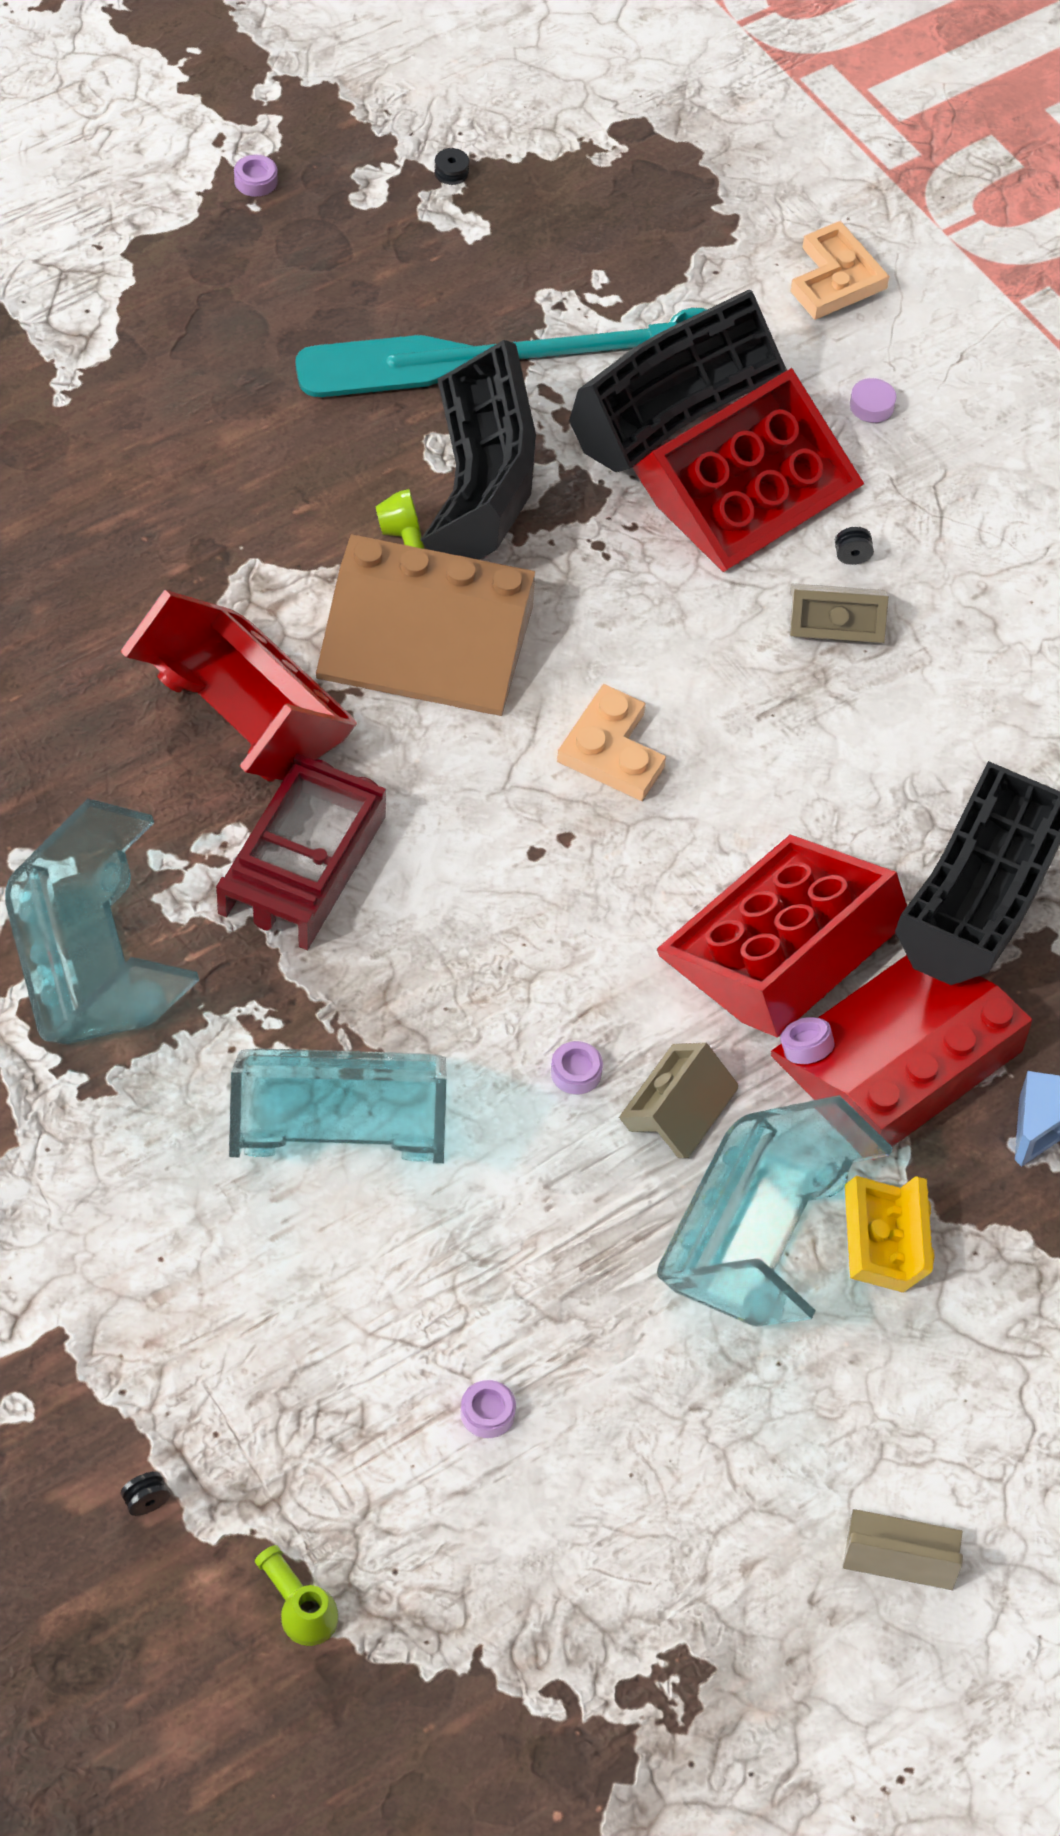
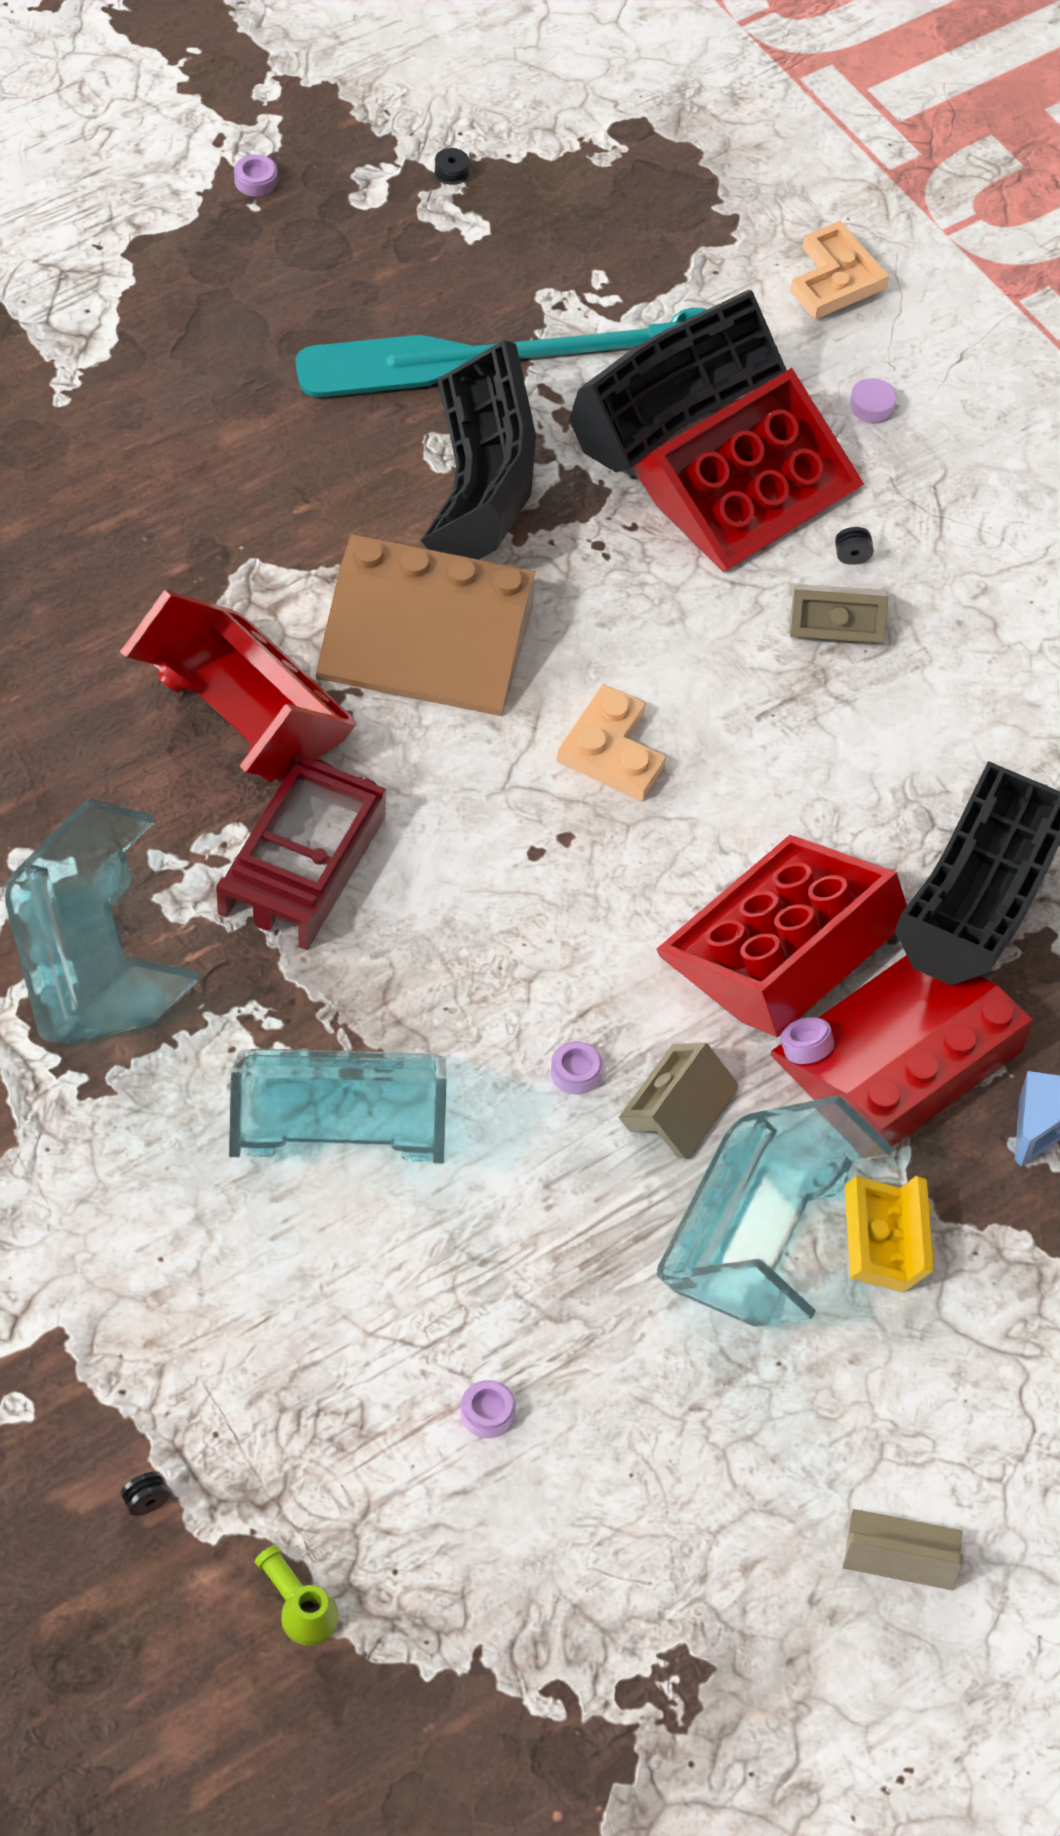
lime bar [375,489,424,549] -> none

